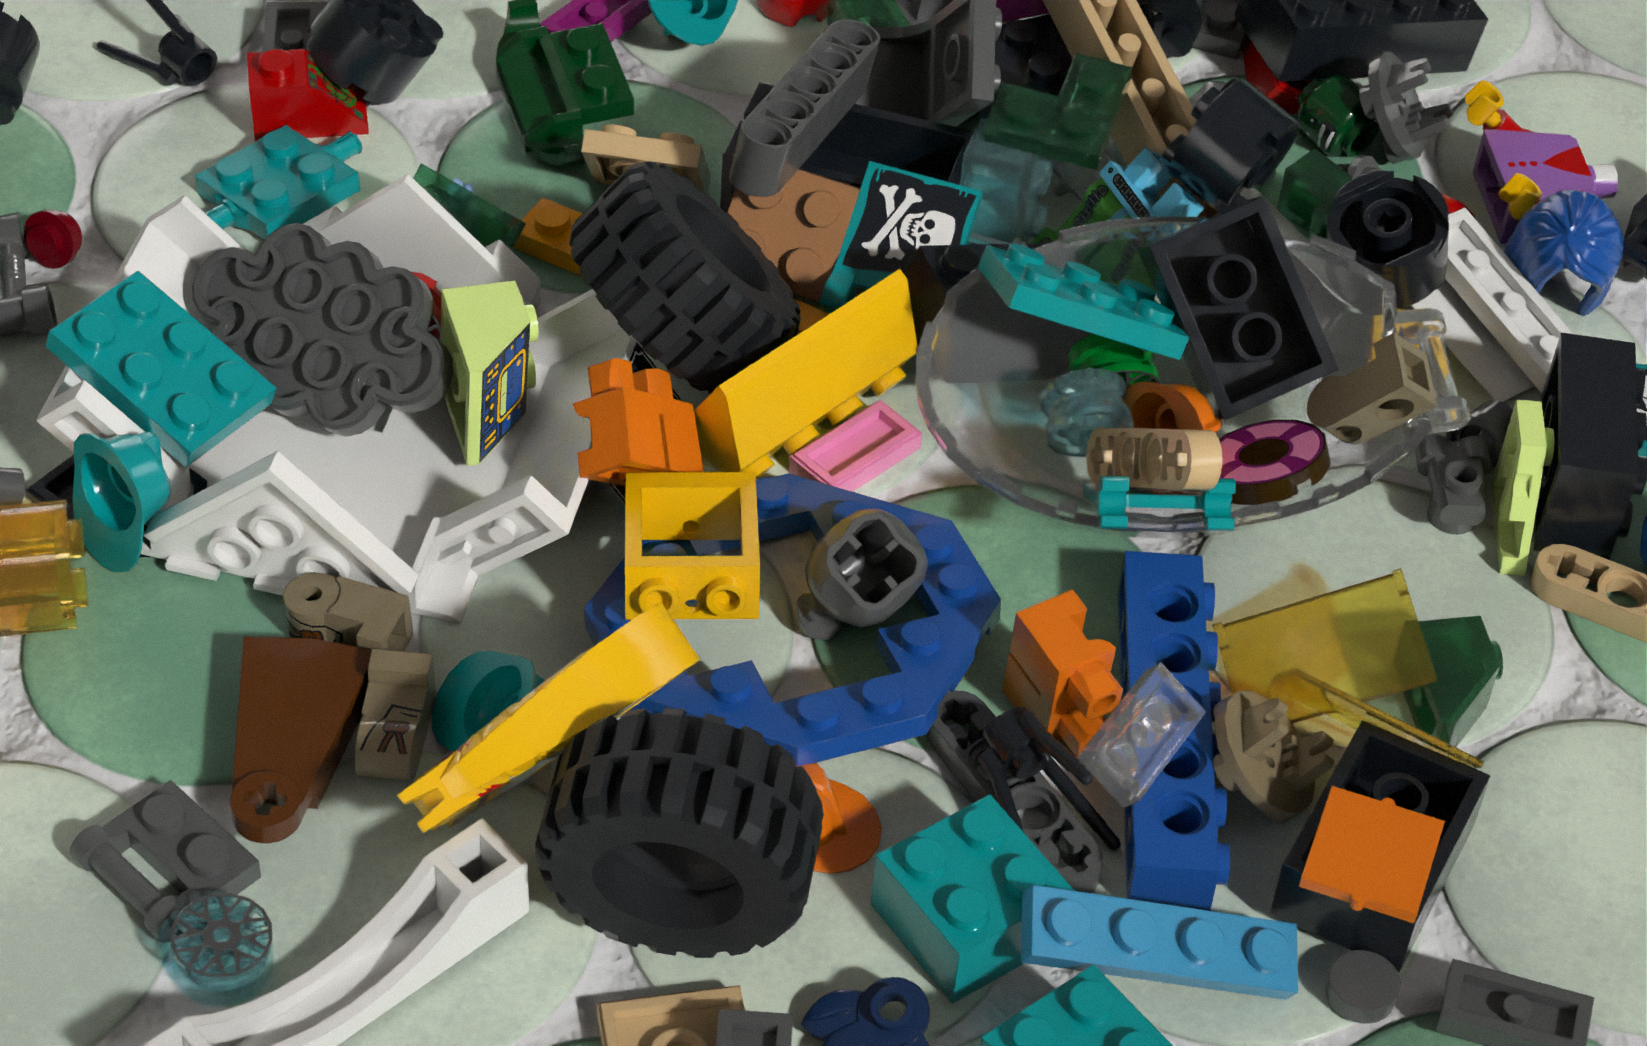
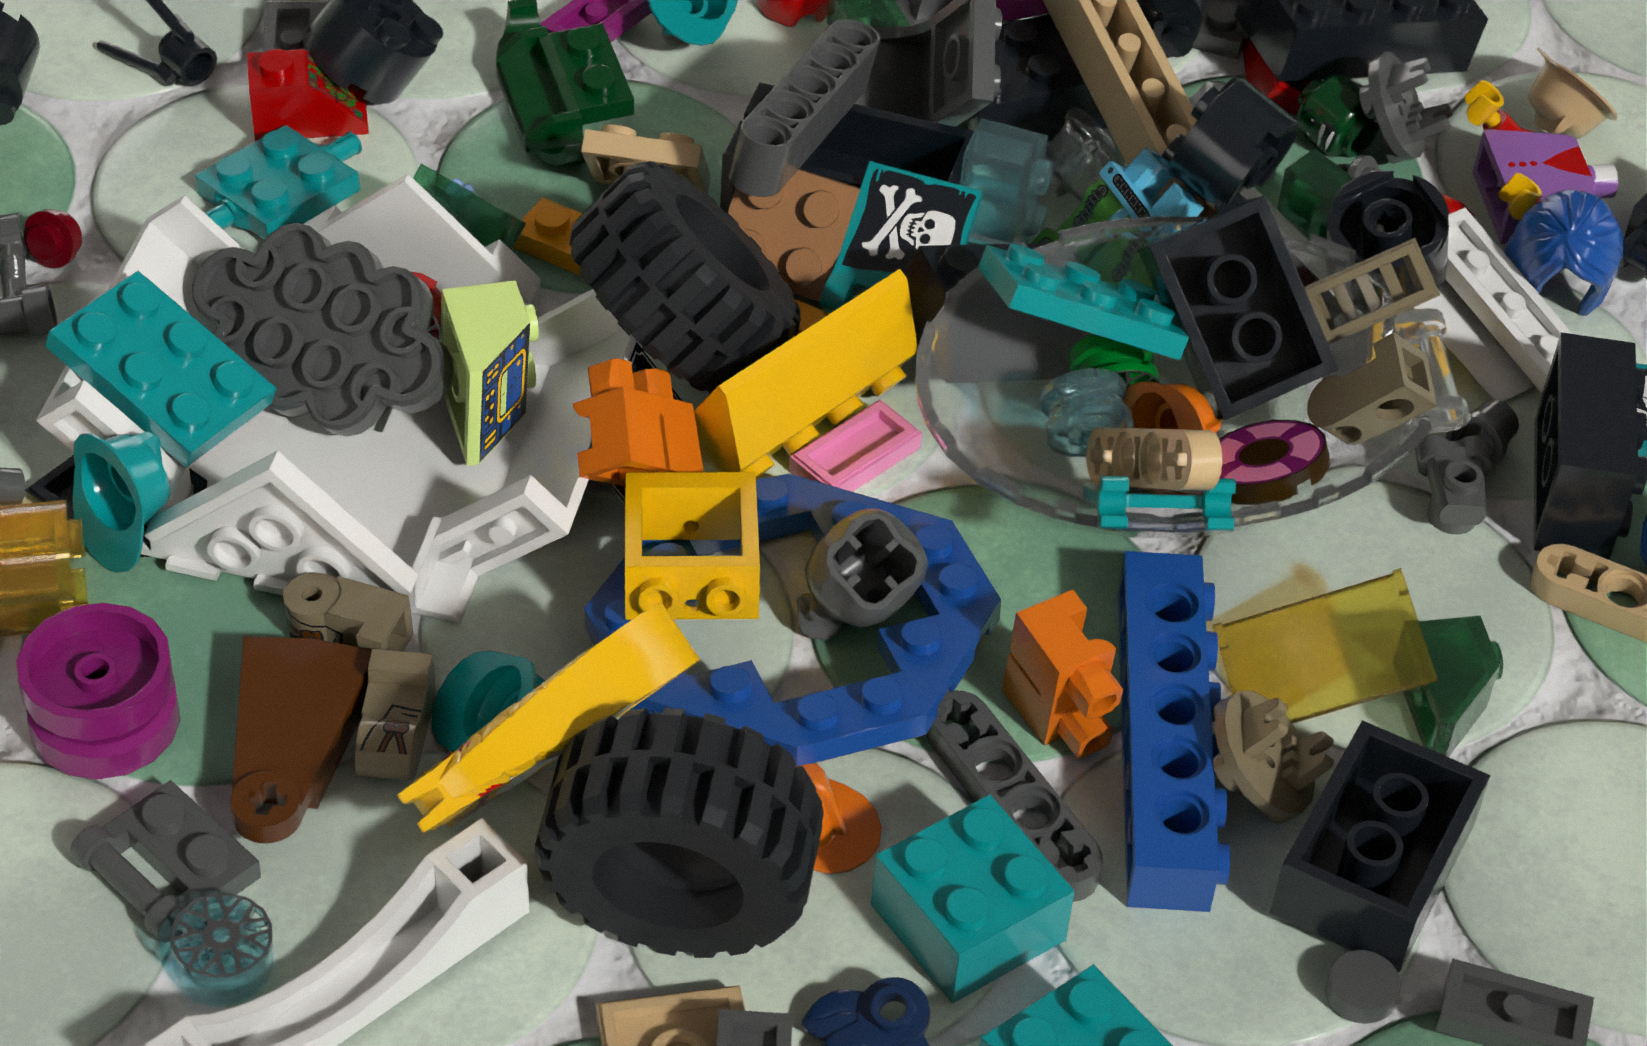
black plant [978,707,1121,851] -> none
clear green plate [984,53,1132,170] -> none
dark azure plate [1021,885,1298,1000] -> none
clear plate [1077,662,1206,808] -> none
clear yellow piece [1265,668,1484,768] -> none
orange piece [1299,786,1445,923] -> none
yellowish green wing [1491,400,1554,576] -> none
none -> magenta wheel [16,602,181,780]
none -> dark tan slope [1304,238,1440,344]
none -> tan piece [1528,48,1618,139]

